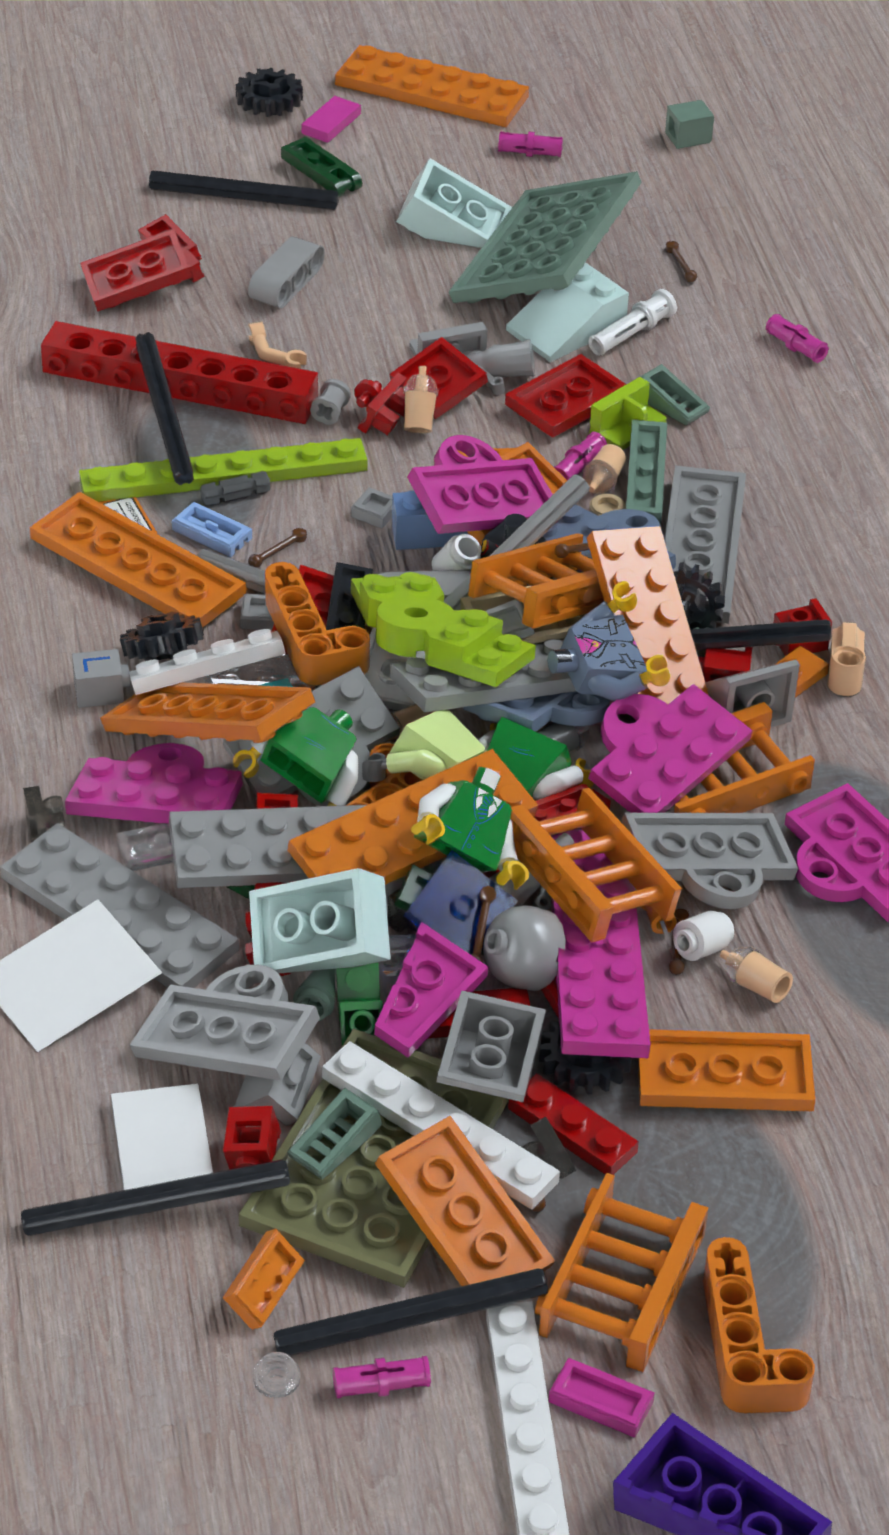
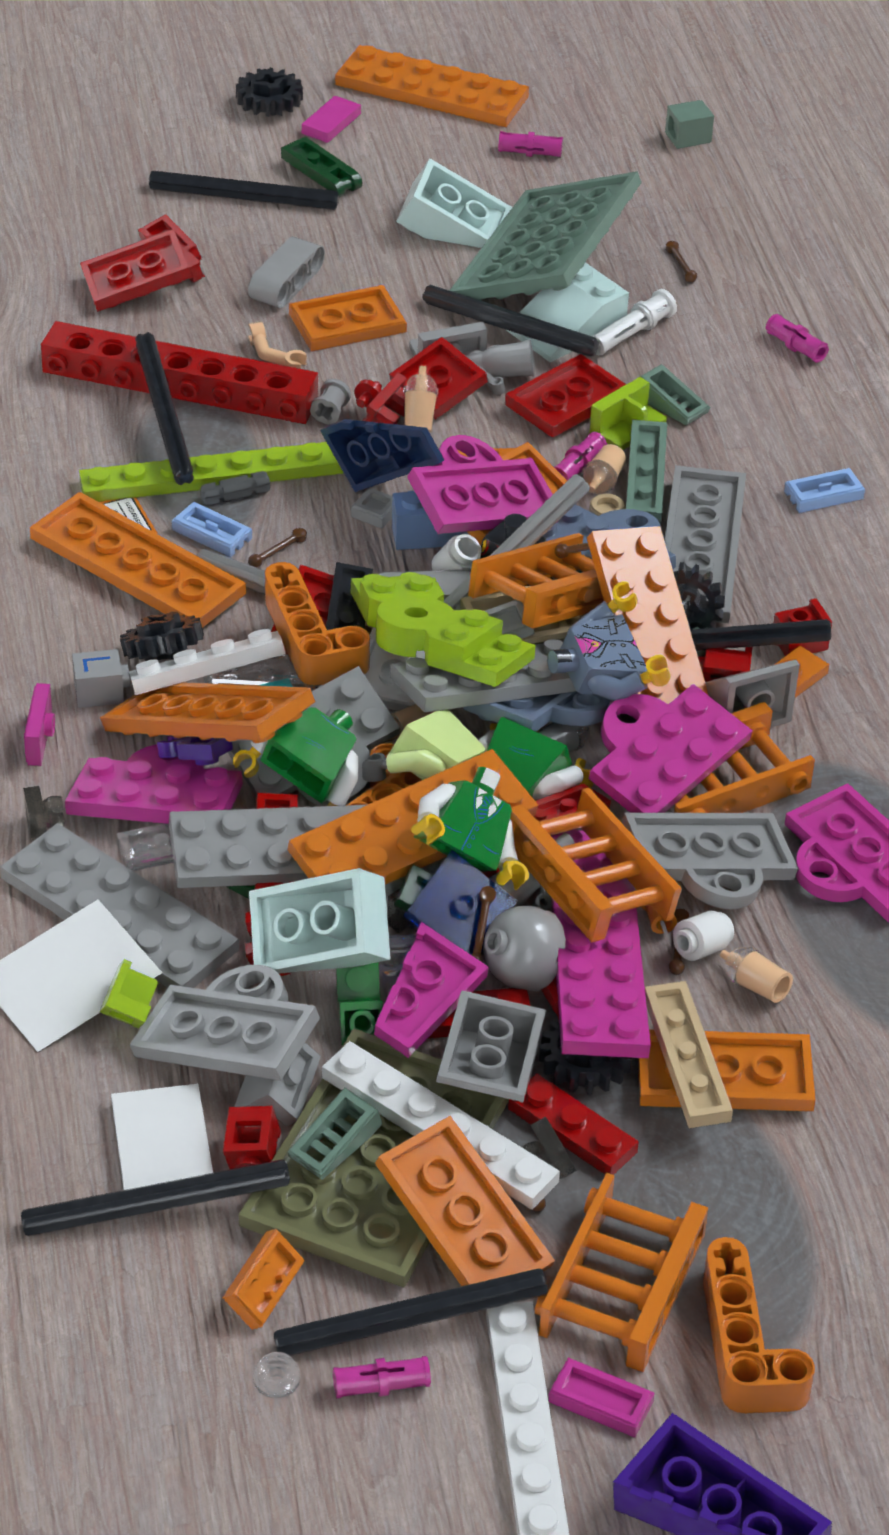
light grey tile [240,594,274,630] -> none
sand green cone [293,969,336,1021] -> none
light nougat piece [827,622,866,696] -> none
none -> dark pink plate [24,683,55,766]
none -> lime panel [99,959,158,1029]
none -> dark purple plate [157,735,233,766]
none -> orange tile [289,285,407,352]
none -> dark blue wedge [320,419,444,492]
none -> black axle [422,285,599,357]
none -> tan plate [645,981,733,1128]
none -> light blue tile [784,468,865,513]

